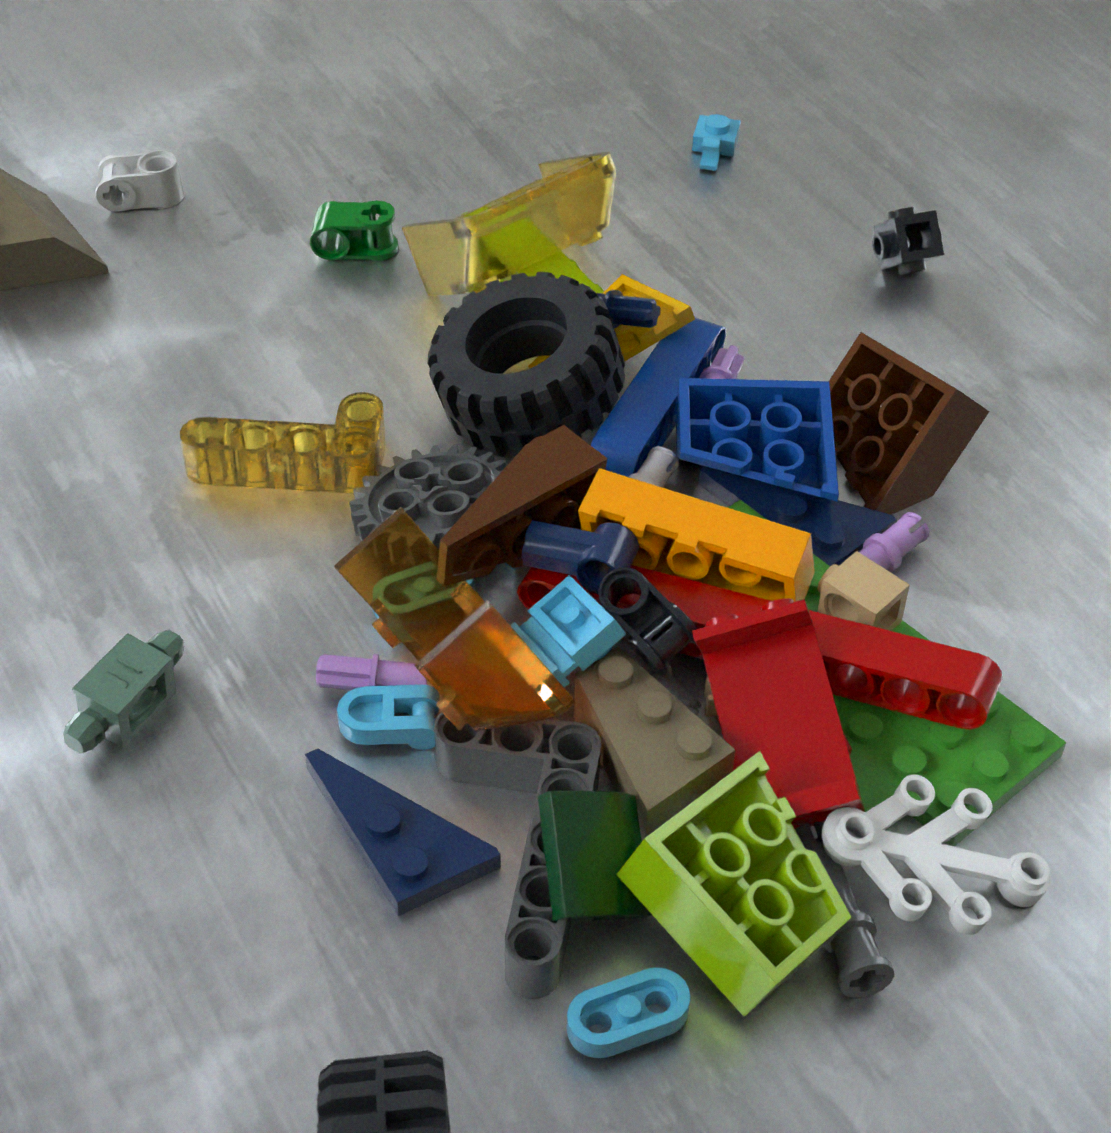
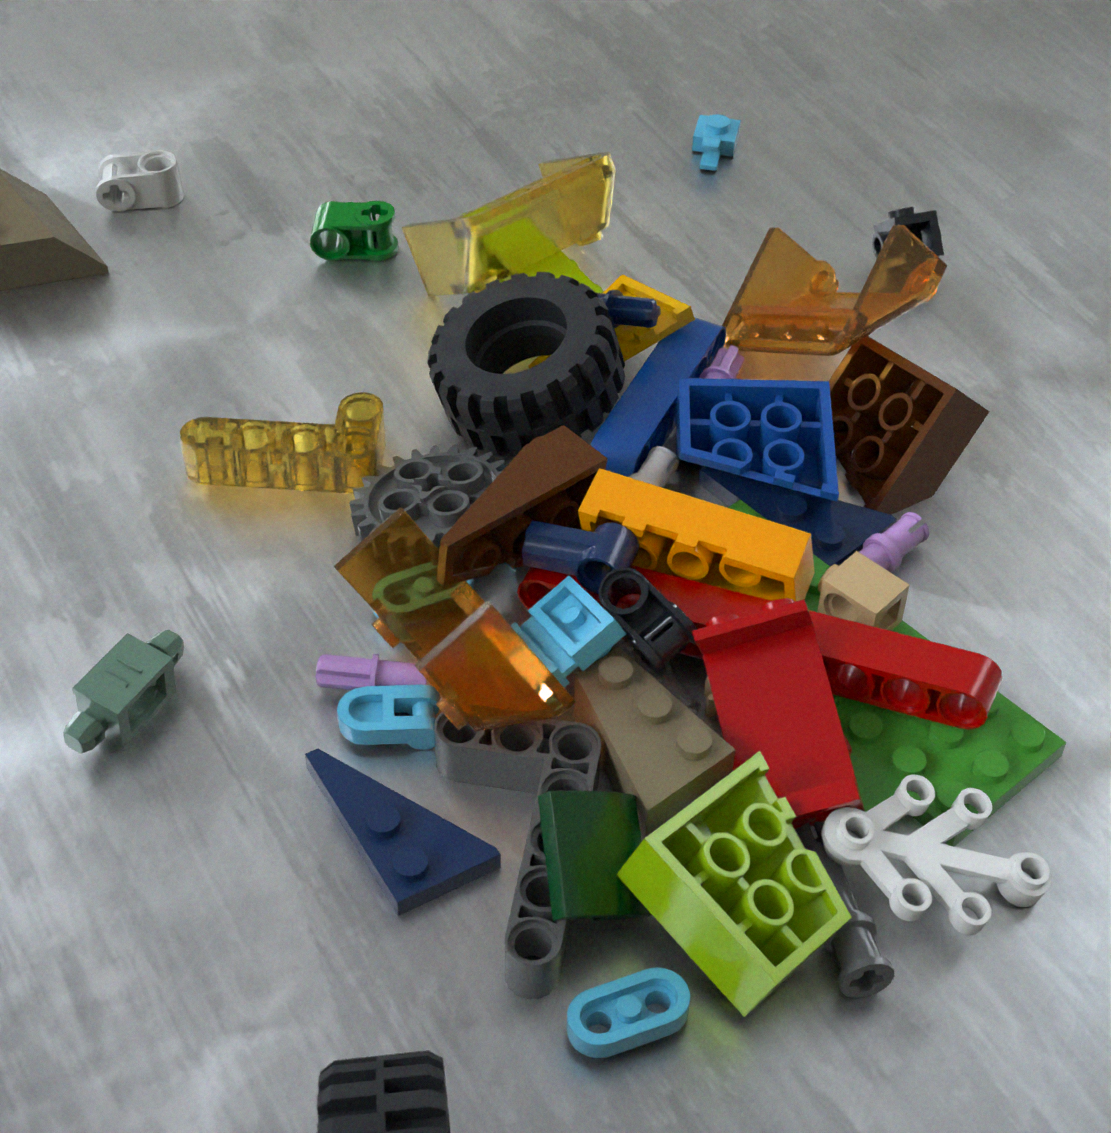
none -> clear orange windscreen [722,225,948,356]

